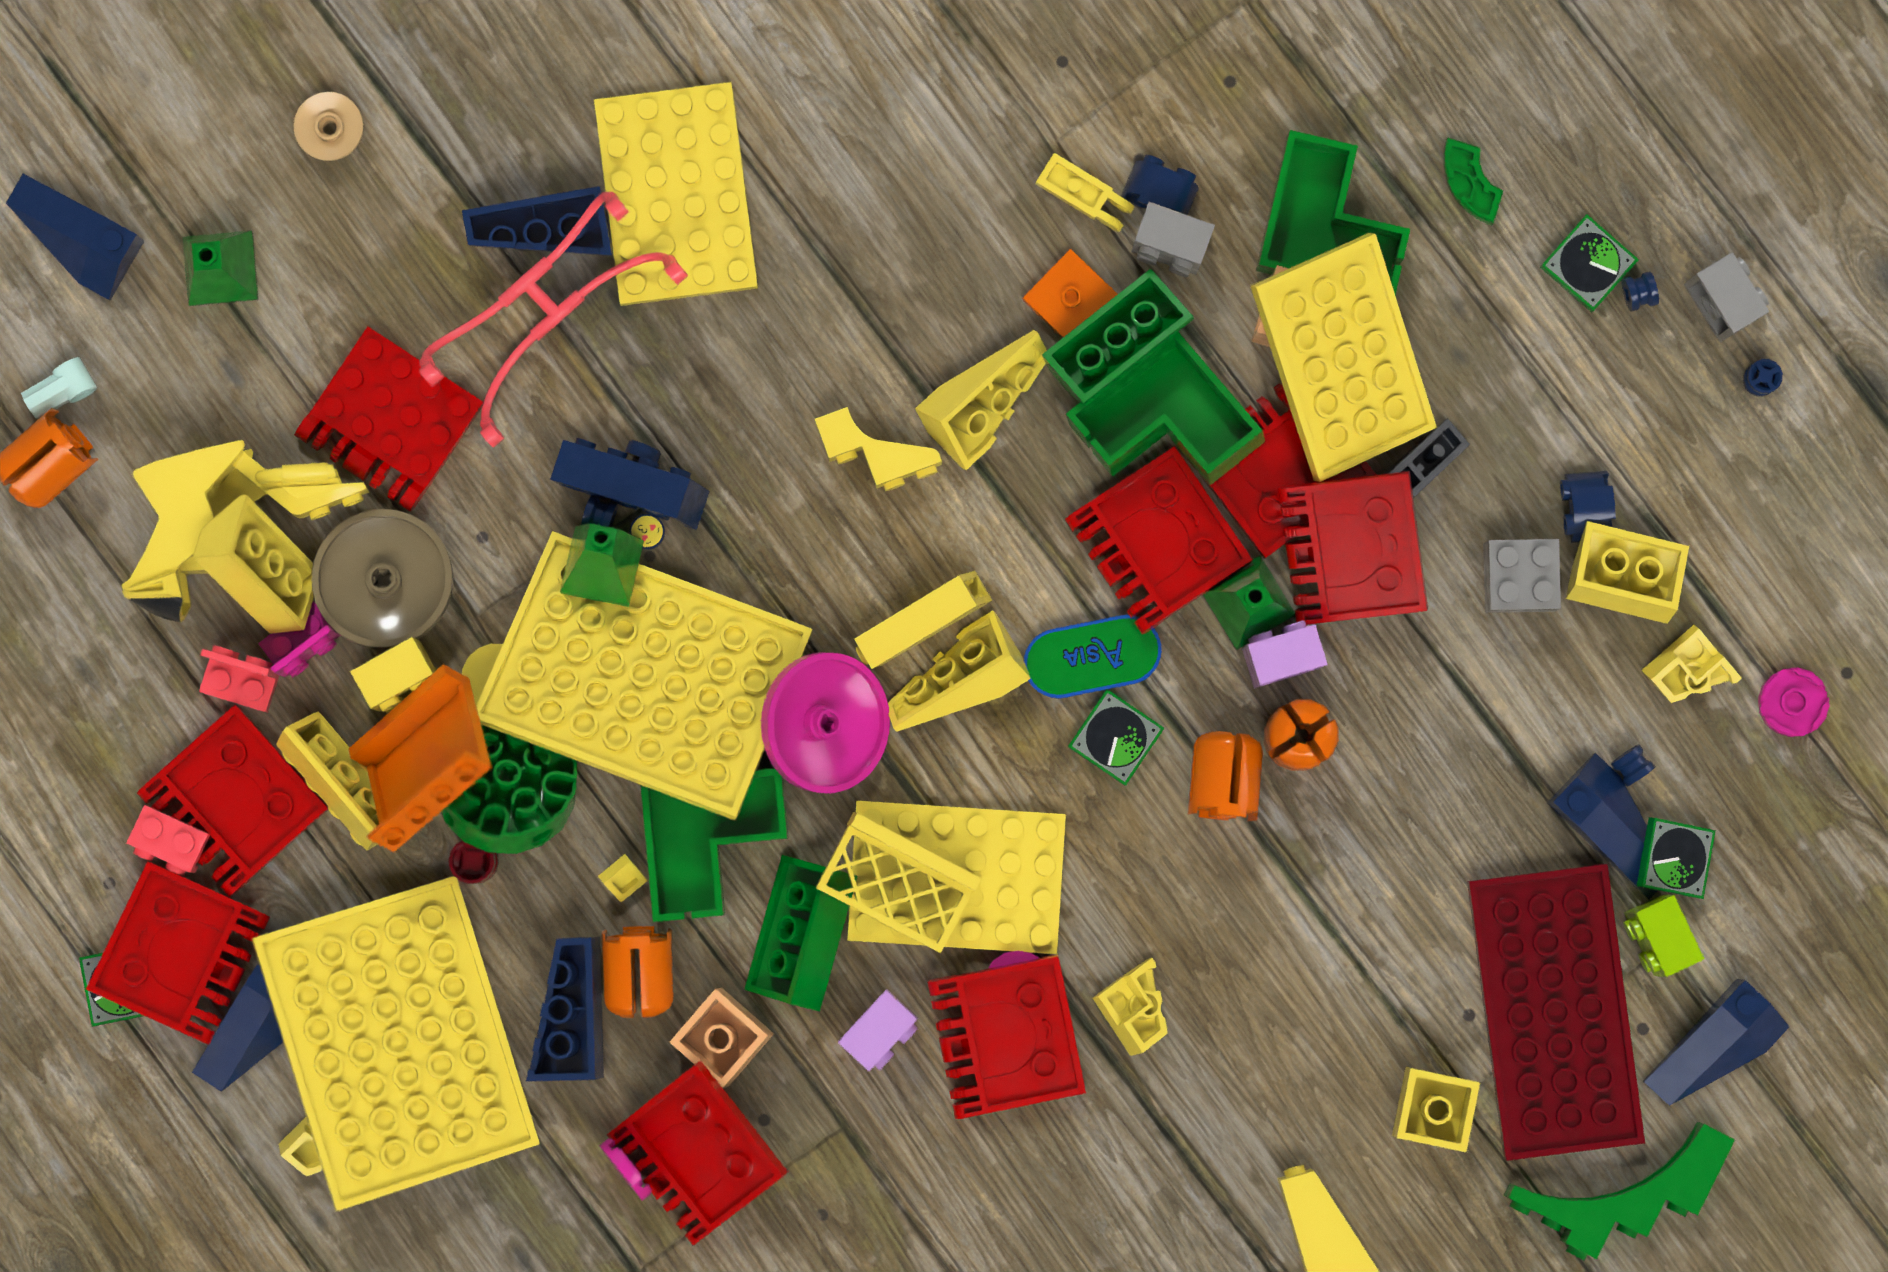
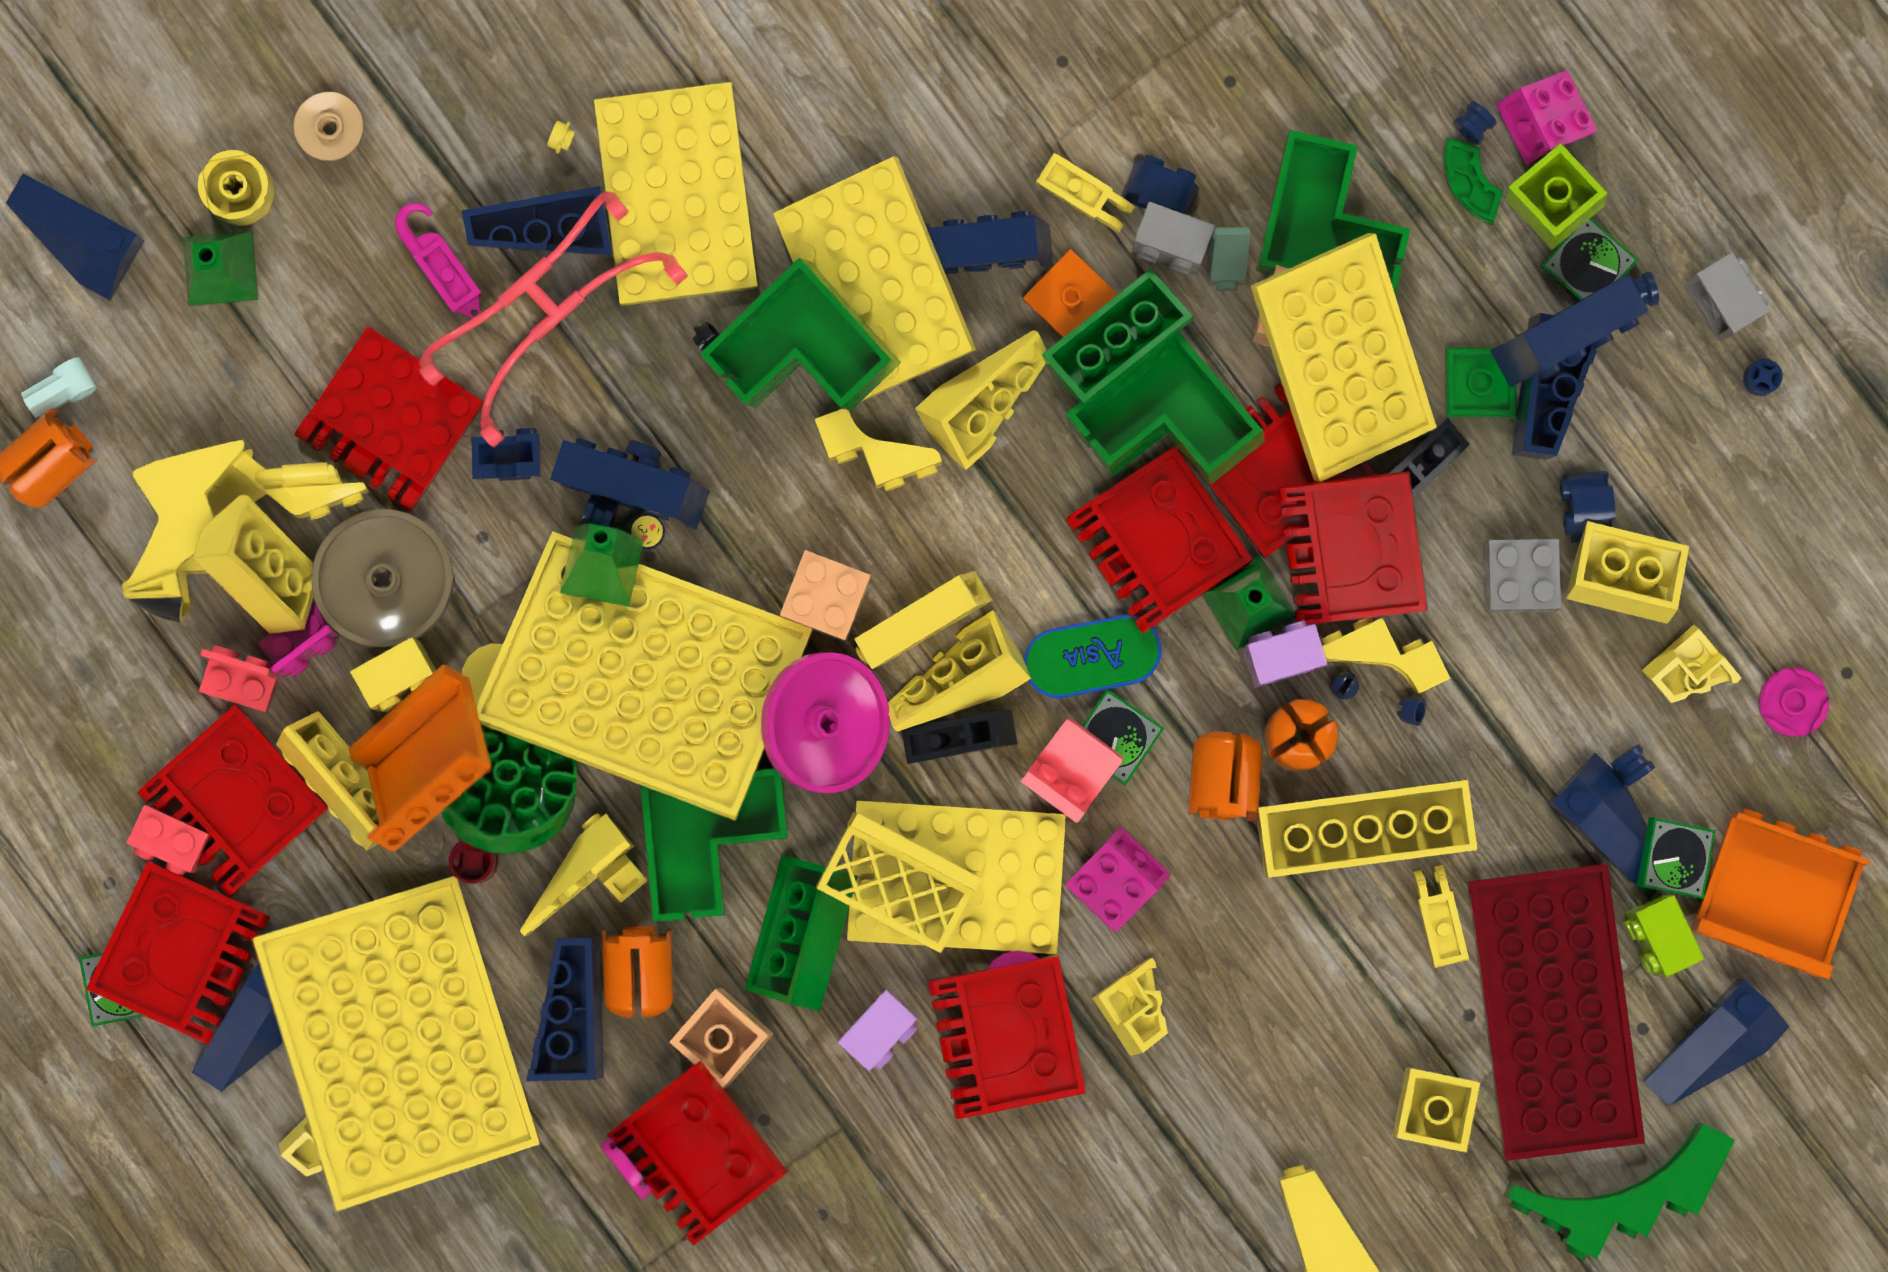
none -> light yellow brick [198,150,274,226]
none -> dark pink plate [395,202,483,319]
none -> dark blue cylinder [471,428,541,481]
none -> light yellow wedge [520,813,635,936]
none -> light yellow plate [547,120,575,154]
none -> black plate [693,321,720,351]
none -> green piece [700,257,901,411]
none -> light yellow plate [773,156,976,402]
none -> light nougat brick [780,550,871,643]
none -> black slope [901,710,1018,764]
none -> dark blue wedge [925,211,1053,275]
none -> coral bracket [1021,718,1123,823]
none -> dark pink bracket [1066,826,1171,932]
none -> sand green slope [1207,227,1250,291]
none -> light yellow brick [1257,780,1478,878]
none -> light yellow arch [1321,617,1450,695]
none -> dark blue hinge [1330,671,1359,700]
none -> dark blue hinge [1397,696,1426,726]
none -> light yellow hinge [1413,865,1469,968]
none -> green tile [1445,348,1516,418]
none -> dark blue wheel [1453,101,1497,145]
none -> dark blue wedge [1490,274,1649,387]
none -> dark pink bracket [1496,71,1597,166]
none -> lime brick [1506,143,1608,250]
none -> dark blue wedge [1512,313,1597,460]
none -> orange panel [1691,809,1871,980]

